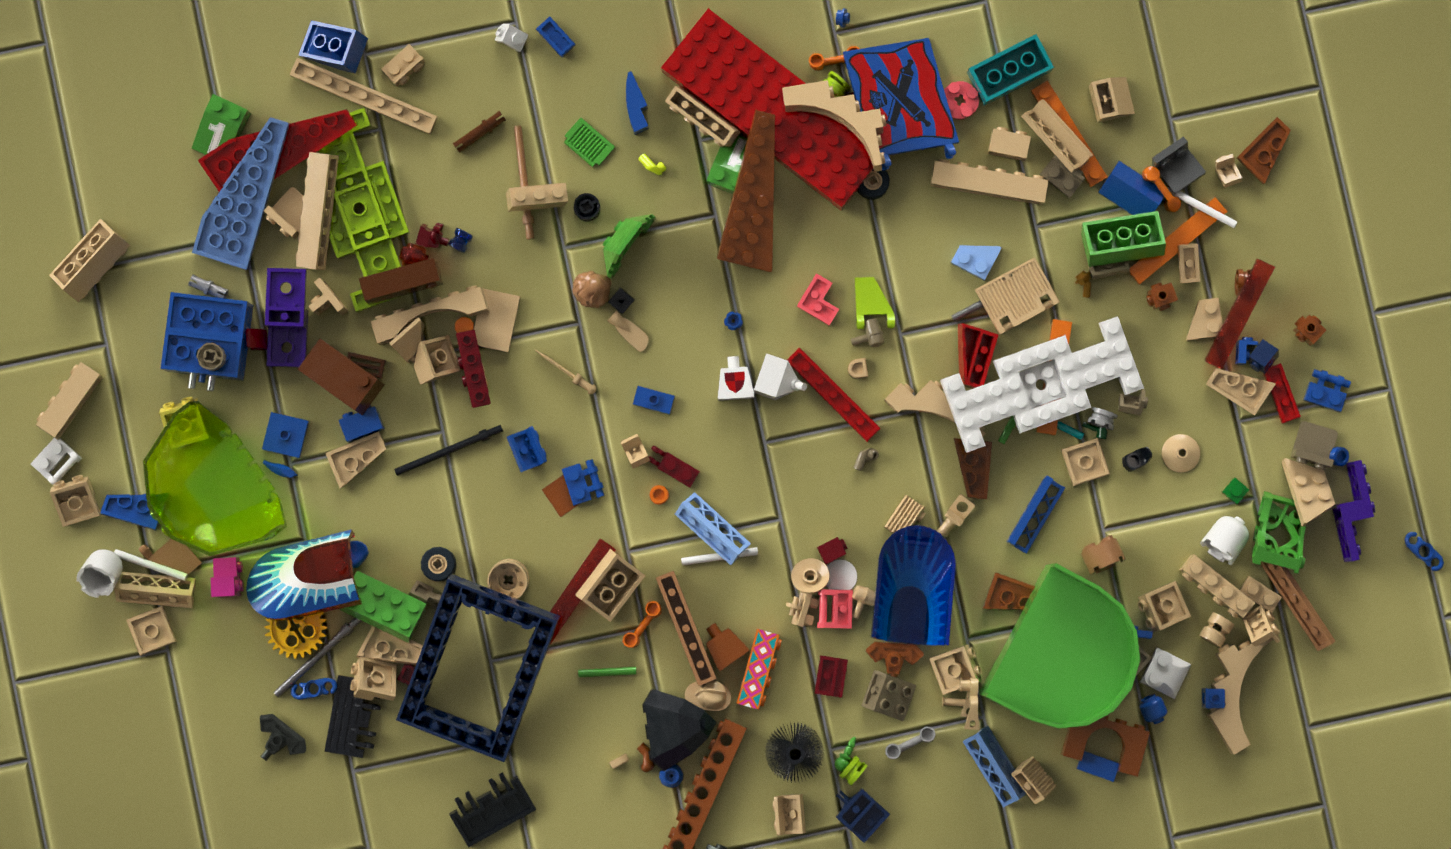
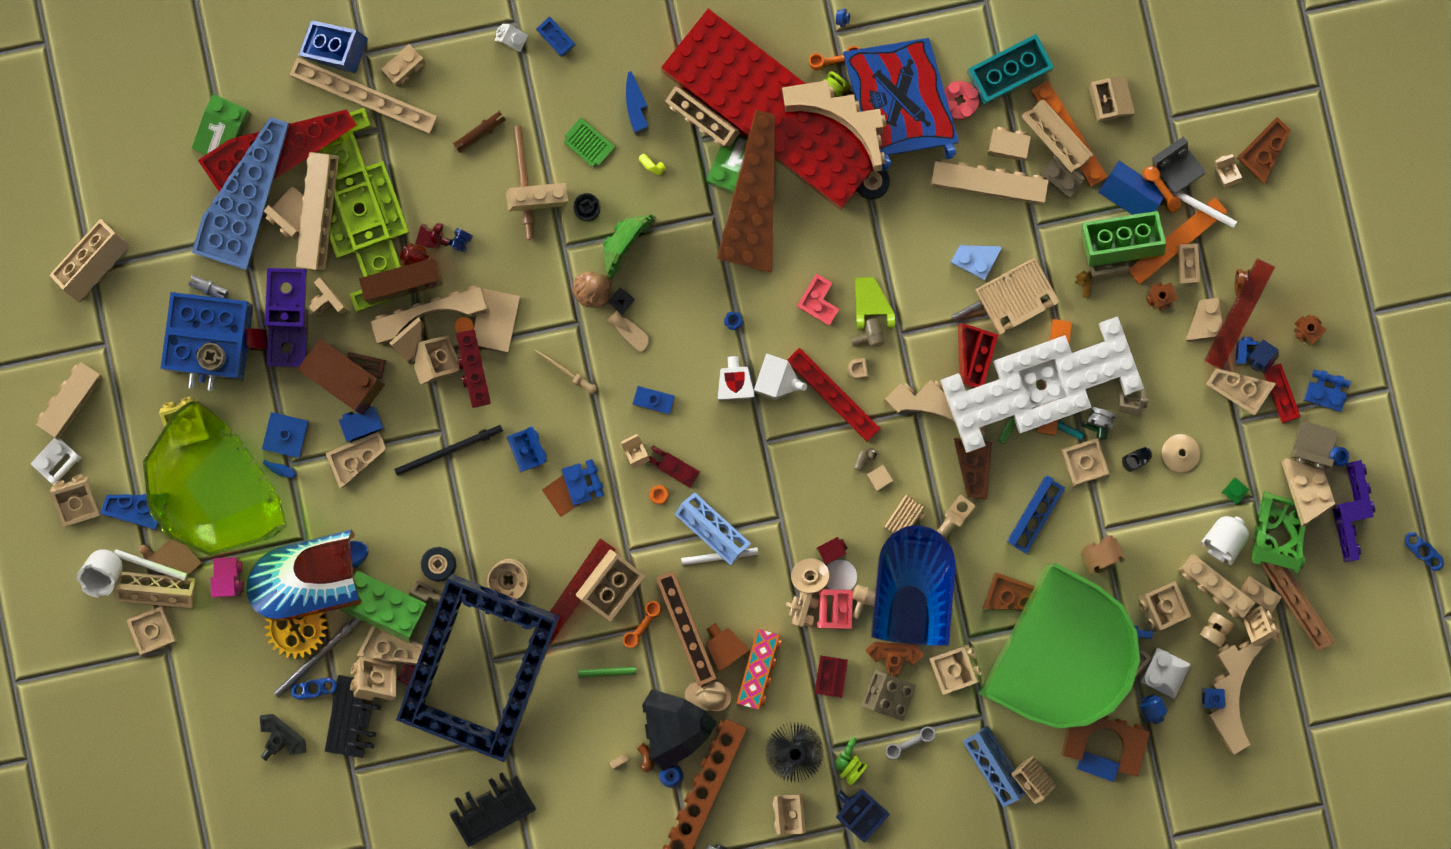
tan piece [942,678,980,730] -> none
none -> tan tile [867,465,893,491]

